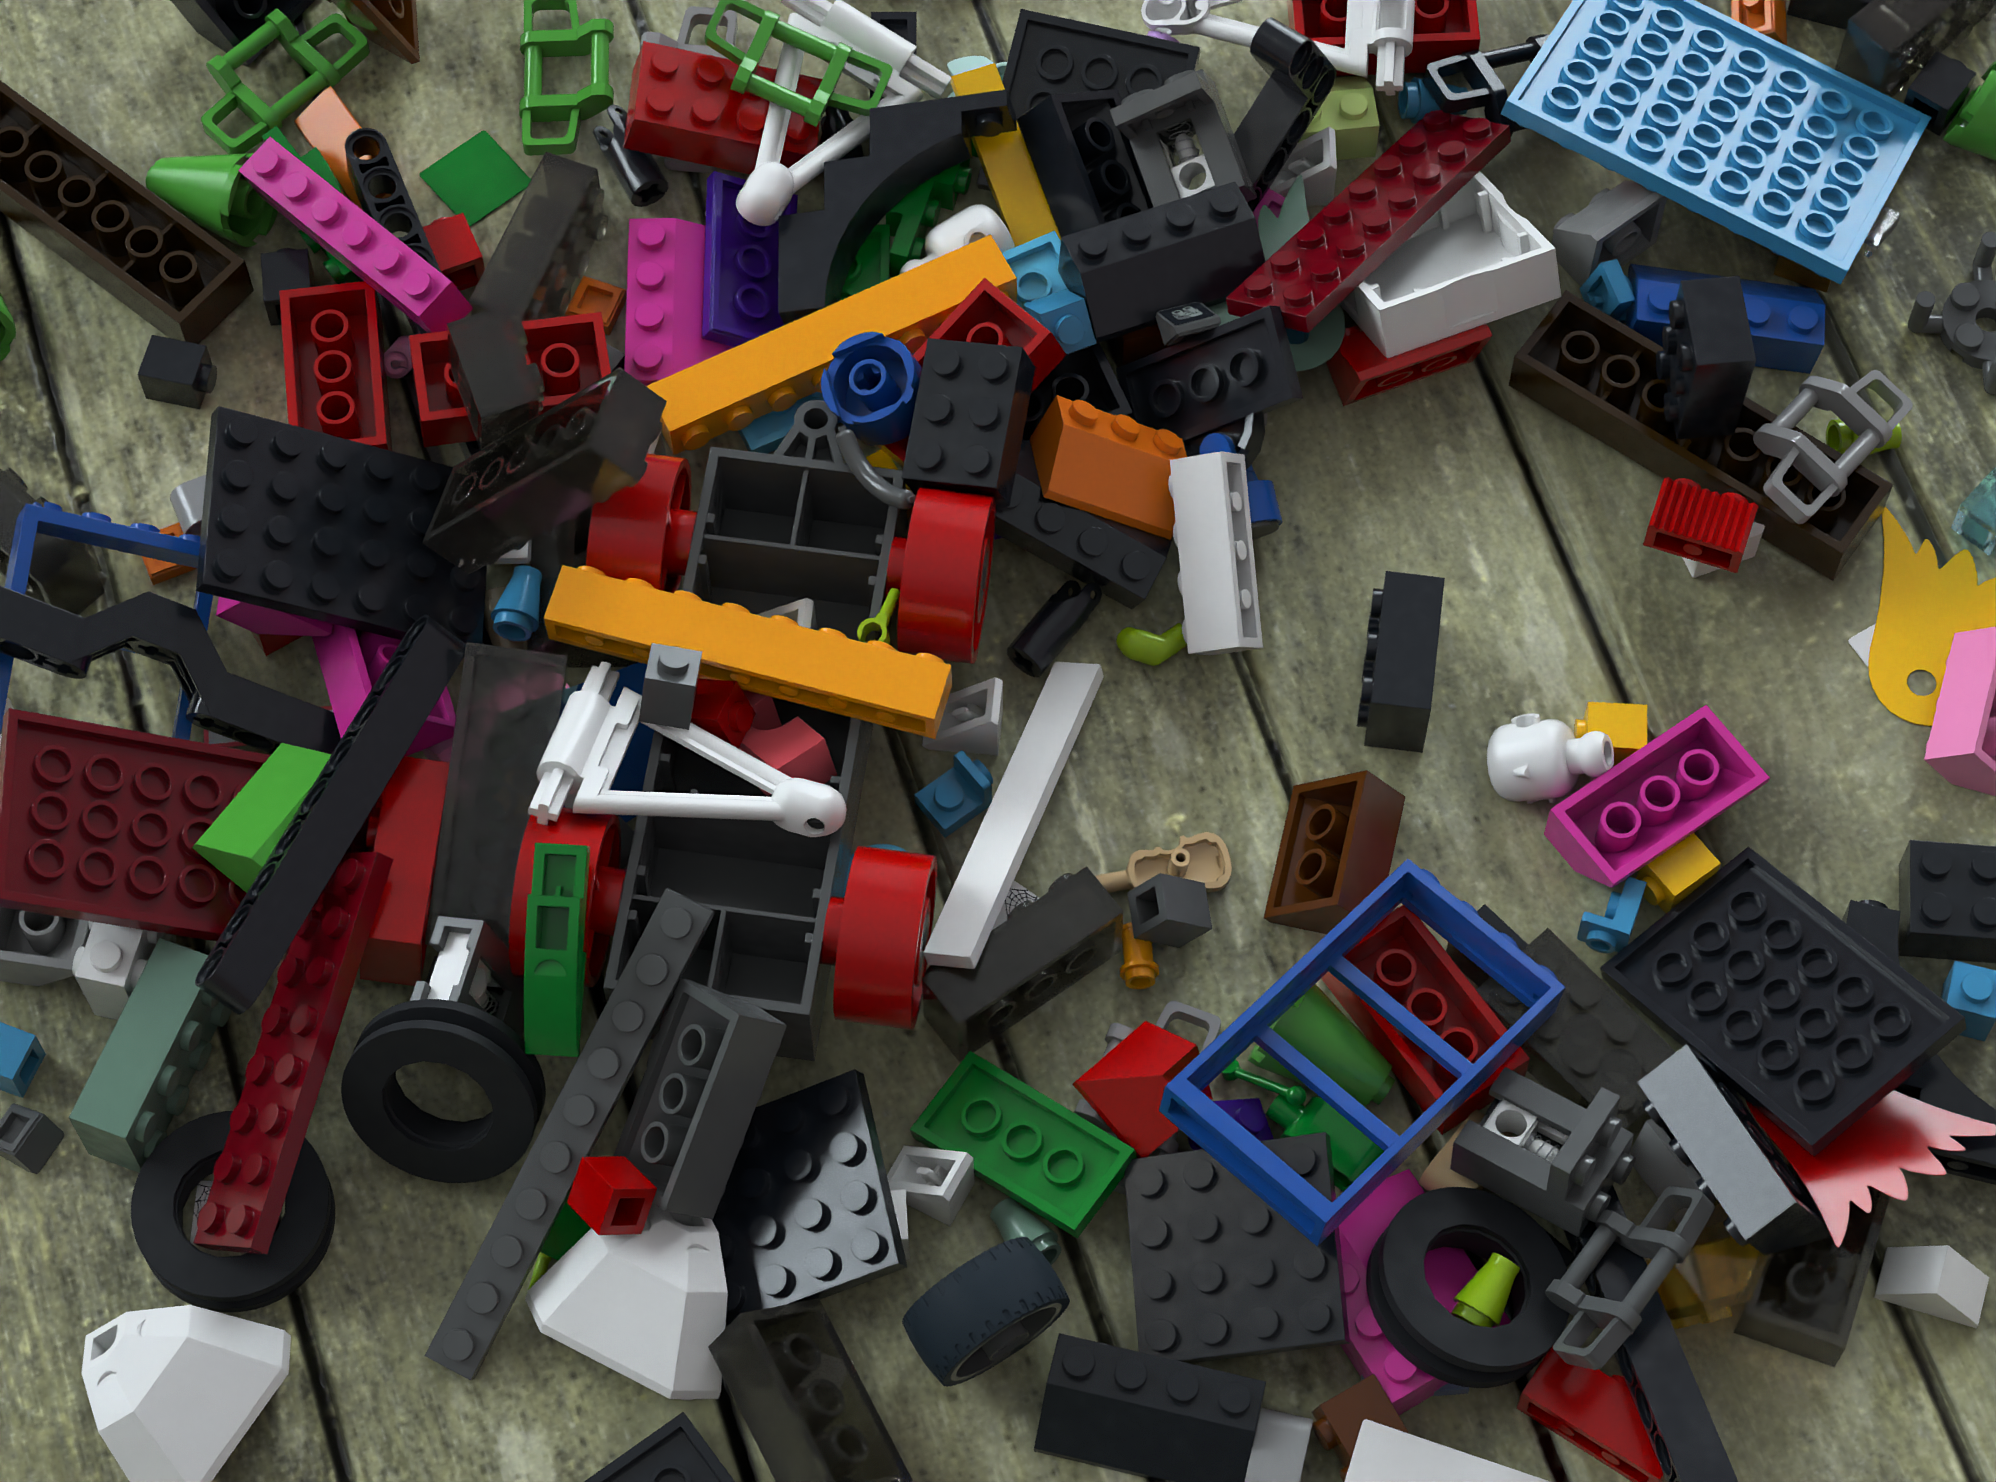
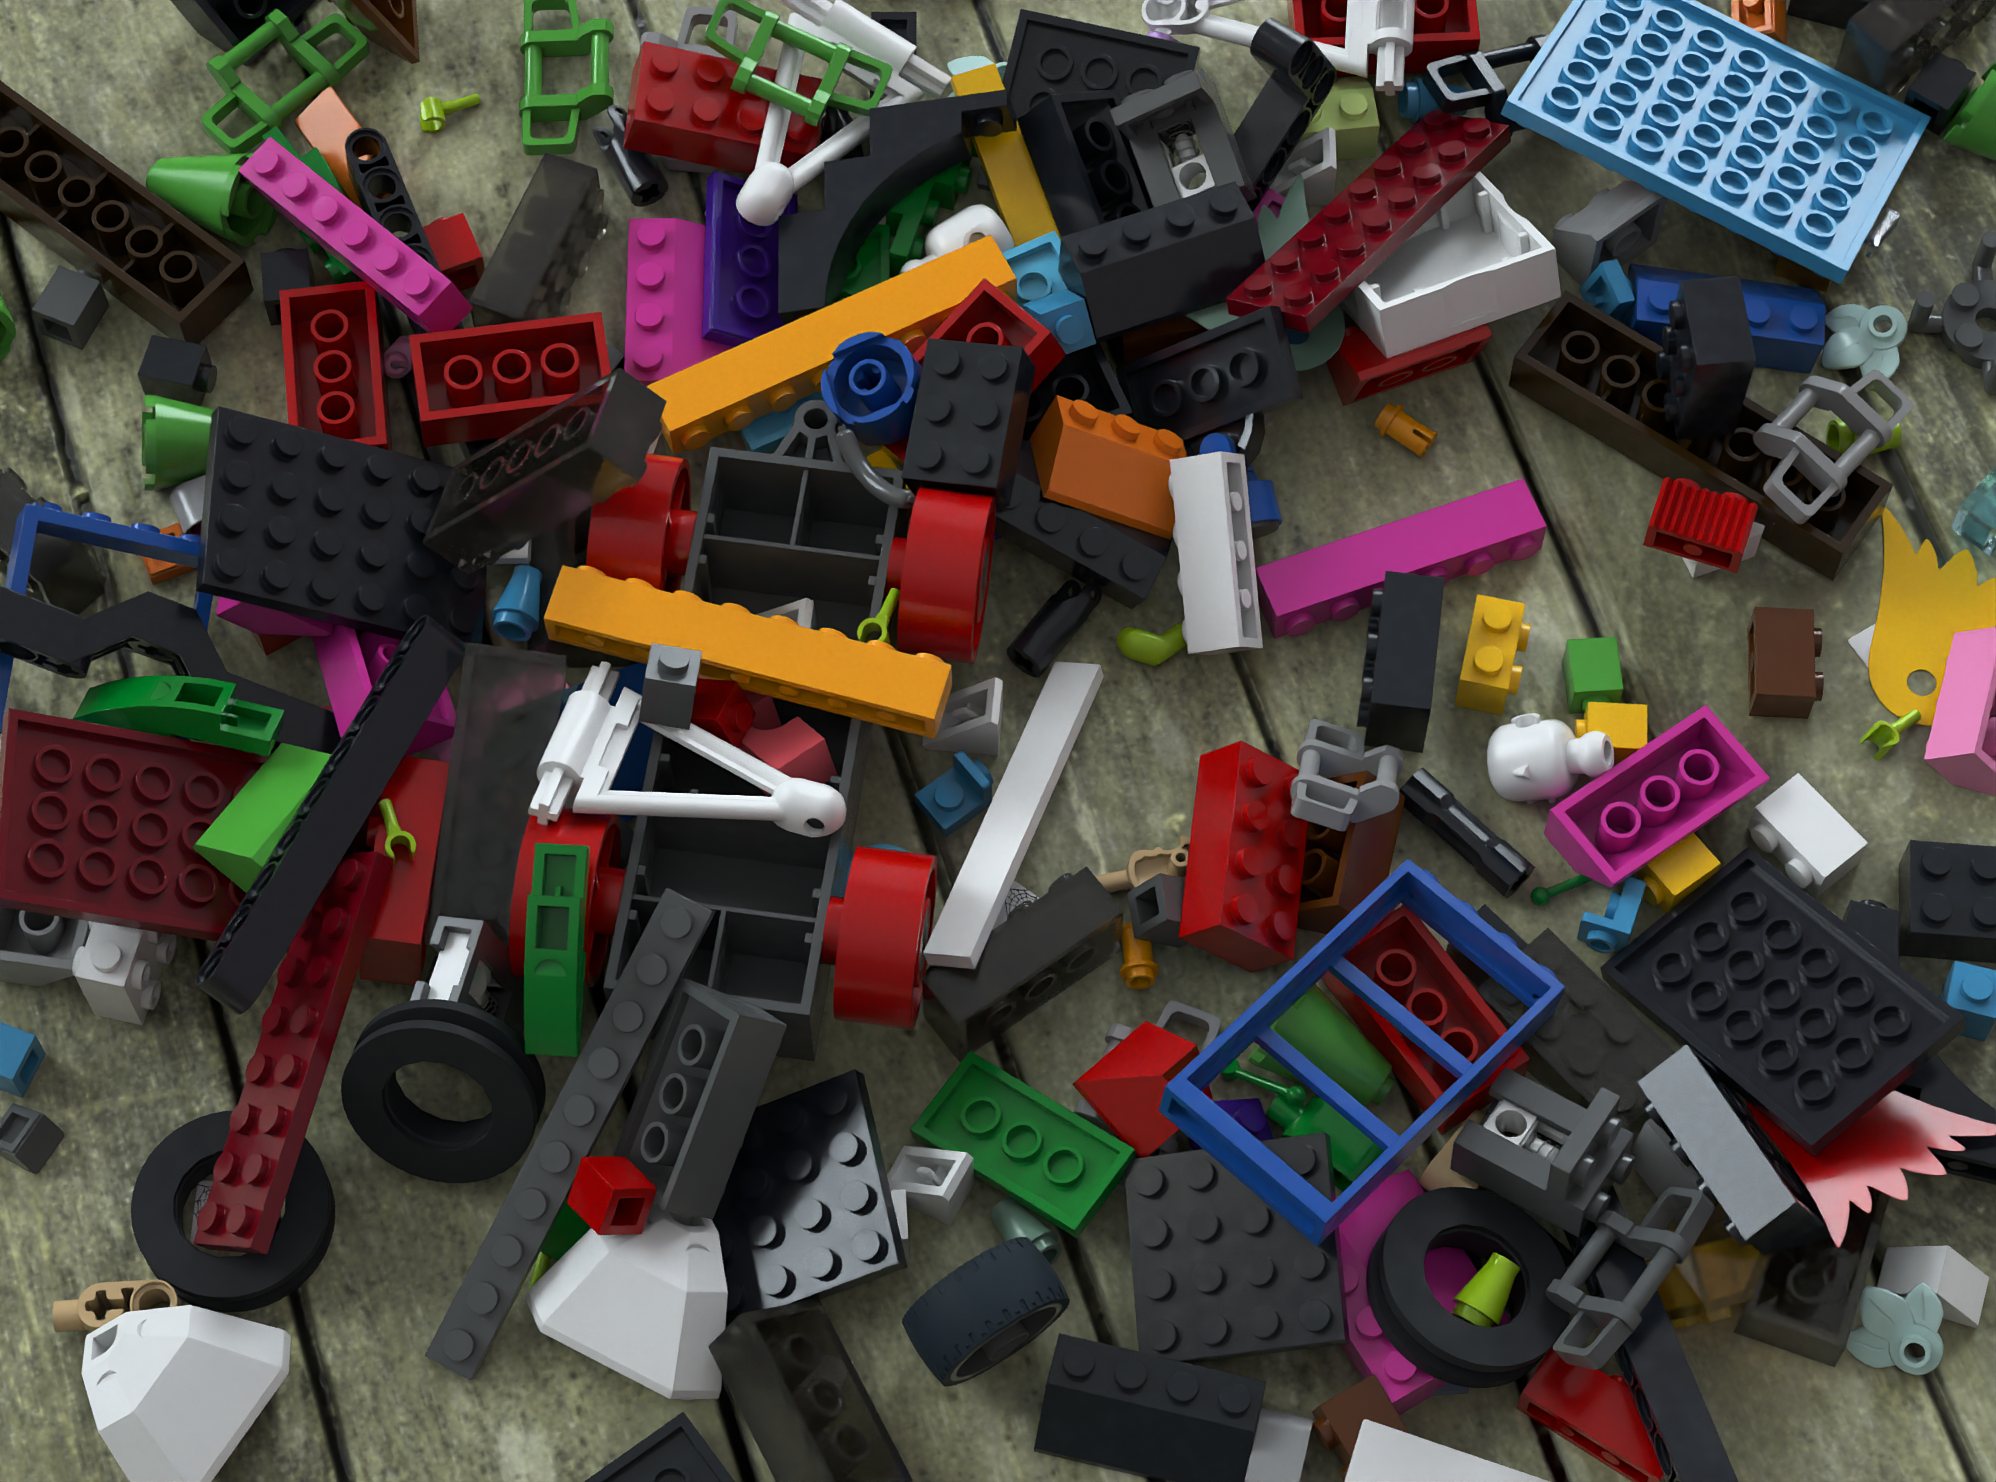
sand green brick [69,938,232,1173] -> none
green sticker [419,130,533,227] -> none
clear smoke brick [447,304,545,453] -> none
orange tile [565,276,627,335] -> none
dark grey slope [1156,302,1221,347] -> none
none -> dark grey brick [32,265,109,350]
none -> tan piece [52,1279,183,1333]
none -> green slope [73,675,284,757]
none -> bright green cone [142,395,215,491]
none -> lime hand [379,799,416,864]
none -> lime hand [419,93,481,133]
none -> red brick [1178,740,1308,973]
none -> dark pink brick [1255,478,1547,639]
none -> light grey bar [1290,719,1404,831]
none -> light orange pin [1374,402,1438,458]
none -> black axle [1399,768,1535,898]
none -> yellow brick [1454,594,1531,715]
none -> green hinge [1530,874,1593,906]
none -> bright green brick [1562,637,1624,714]
none -> reddish brown brick [1747,607,1824,719]
none -> white brick [1747,773,1868,898]
none -> light aqua plate [1822,304,1907,390]
none -> light aqua plate [1843,1282,1944,1375]
none -> lime hand [1859,709,1921,760]

